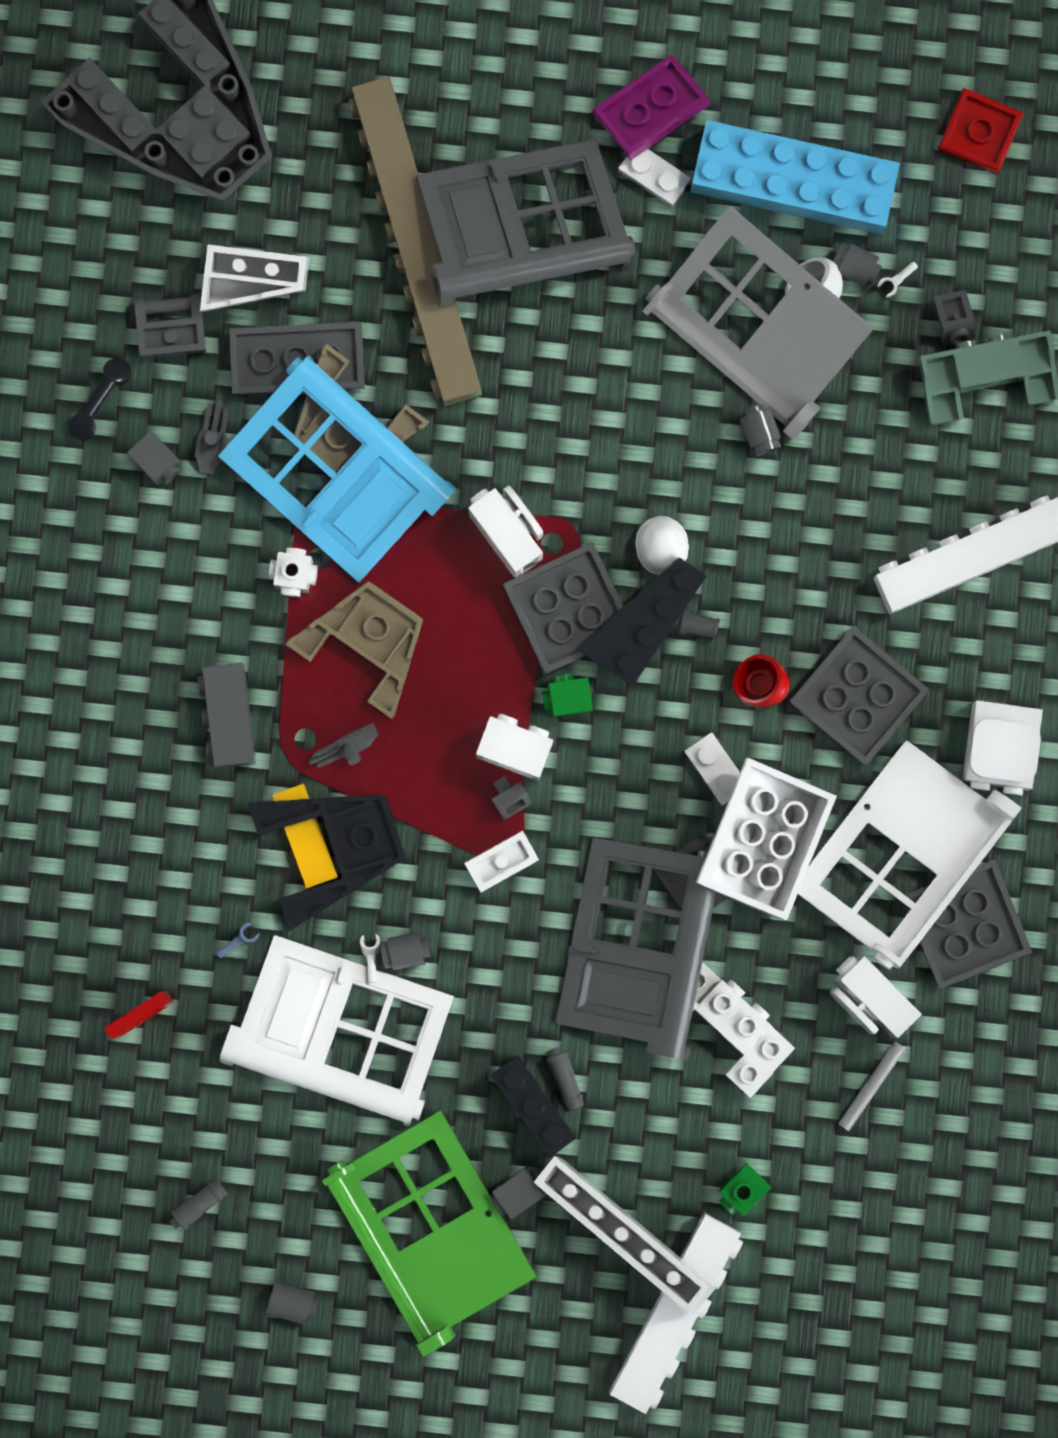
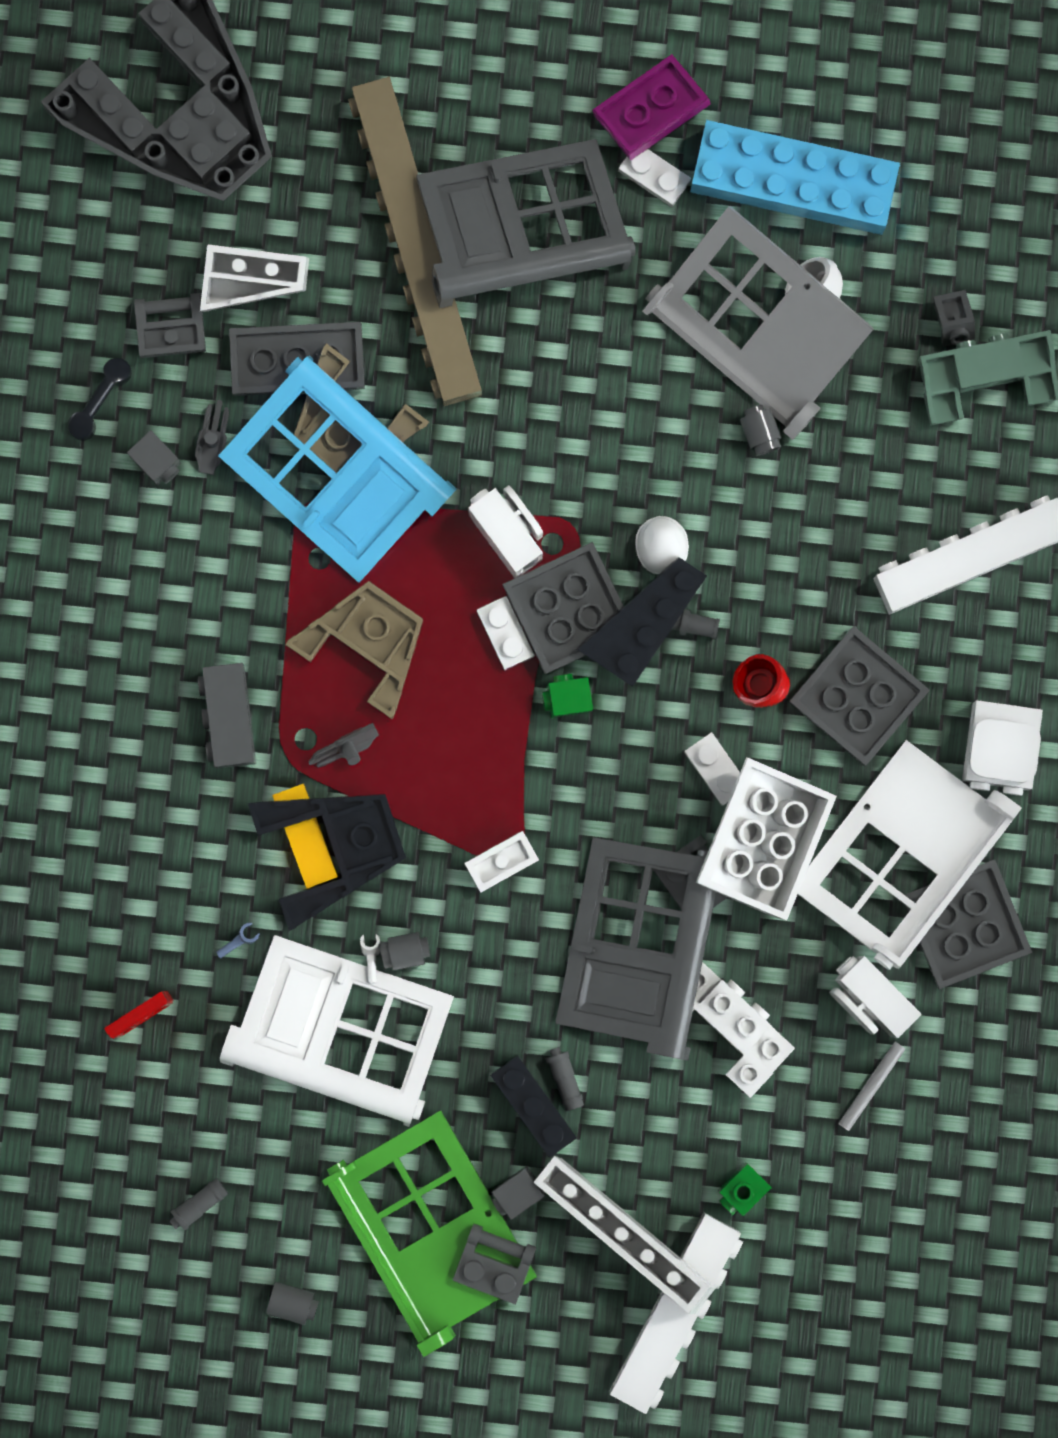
white brick [269,548,318,597] -> none
white brick [476,713,553,781] -> none
dark grey tile [492,776,533,821] -> none
dark grey brick [833,242,882,287] -> none
white hand [878,262,918,298] -> none
red tile [937,88,1024,175] -> none
none -> dark grey plate [453,1223,537,1305]
none -> white plate [477,596,535,670]

